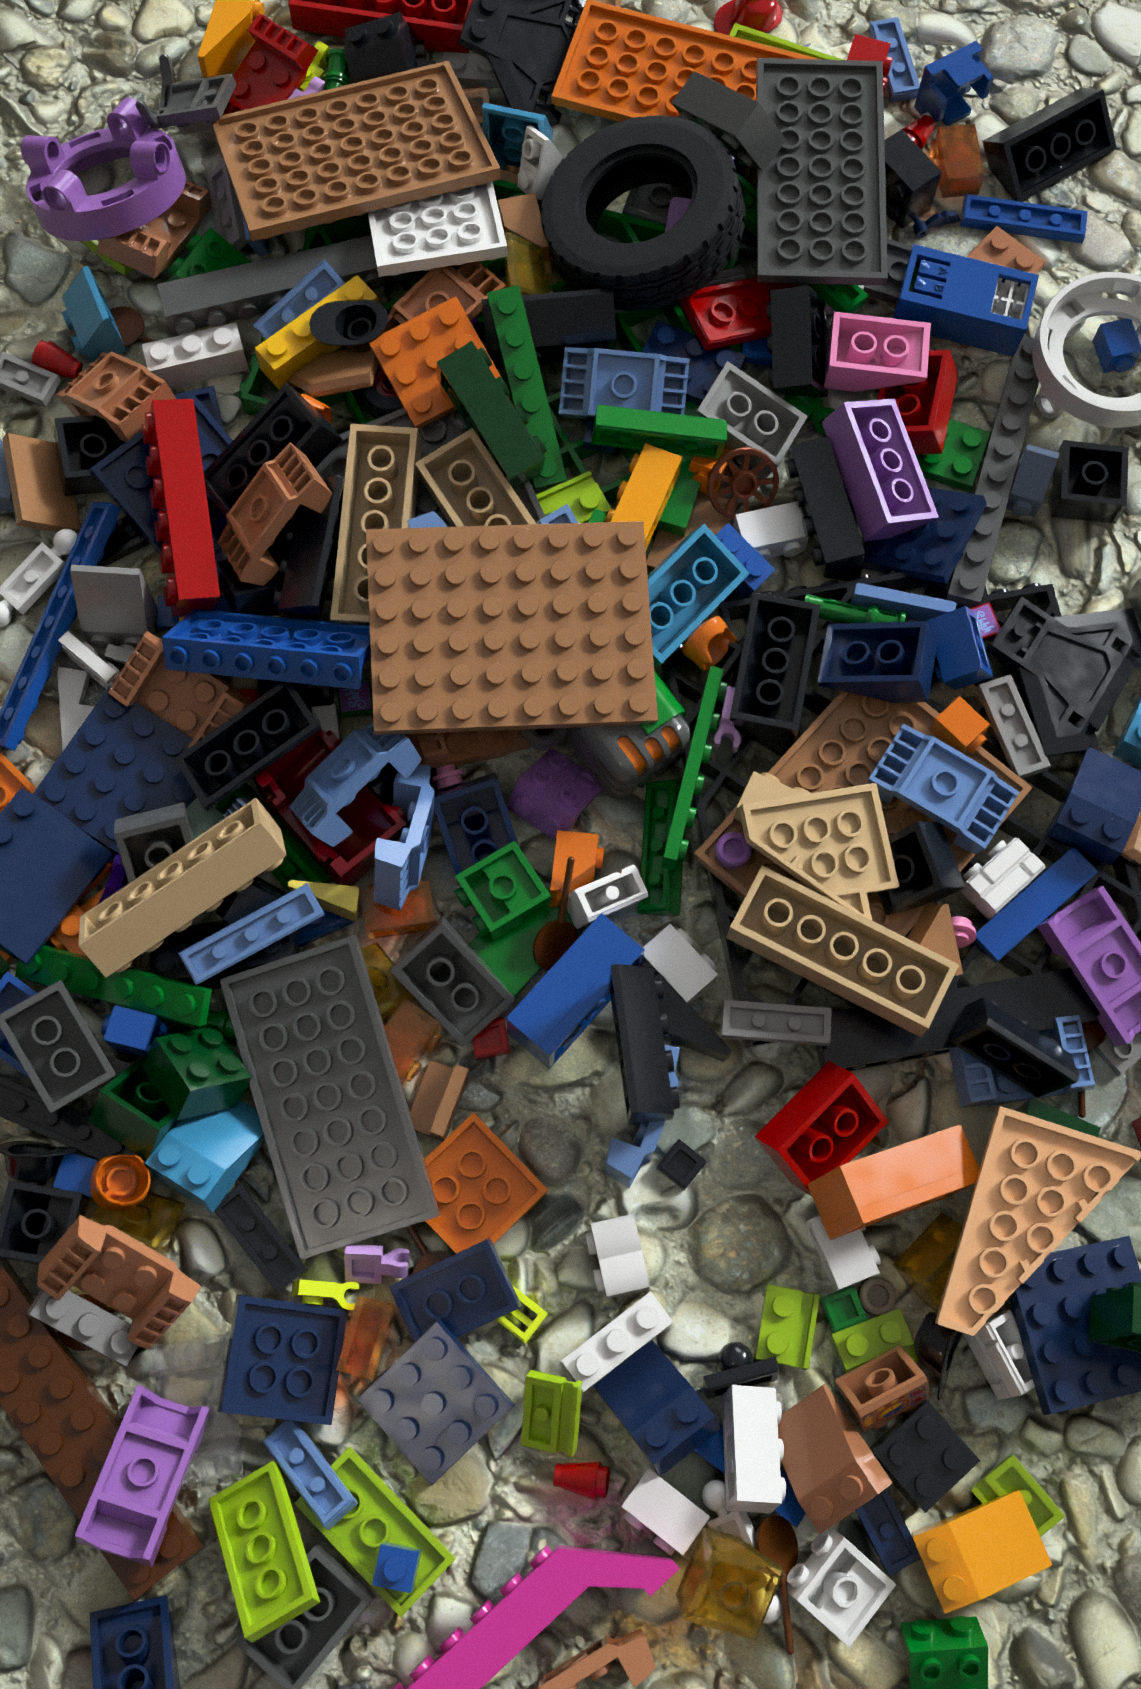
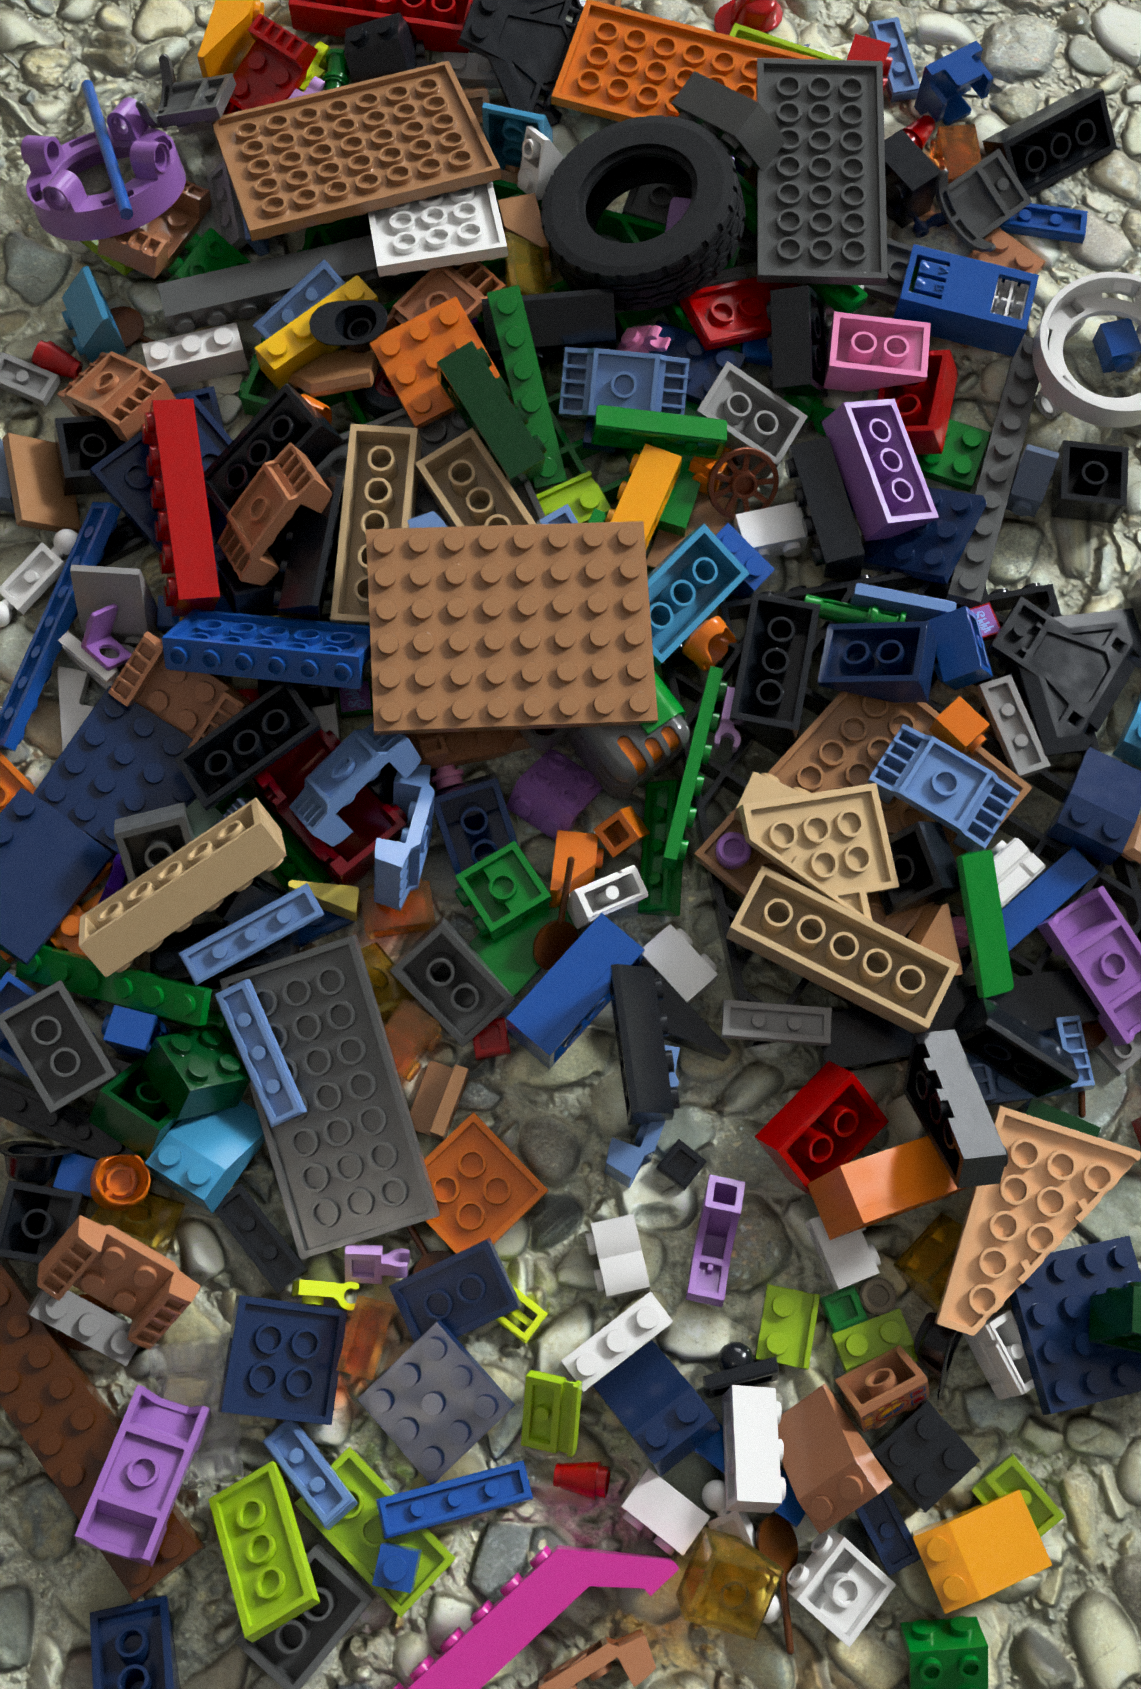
none -> blue piece [81,80,133,220]
none -> medium lavender bracket [81,603,132,670]
none -> medium blue tile [214,979,307,1128]
none -> blue tile [375,1460,533,1540]
none -> orange brick [593,805,650,858]
none -> bright pink plate [617,325,671,353]
none -> medium lavender arch [685,1174,746,1307]
none -> black wedge [903,1029,1008,1188]
none -> dark grey piece [935,149,1032,253]
none -> green slope [956,850,1014,999]

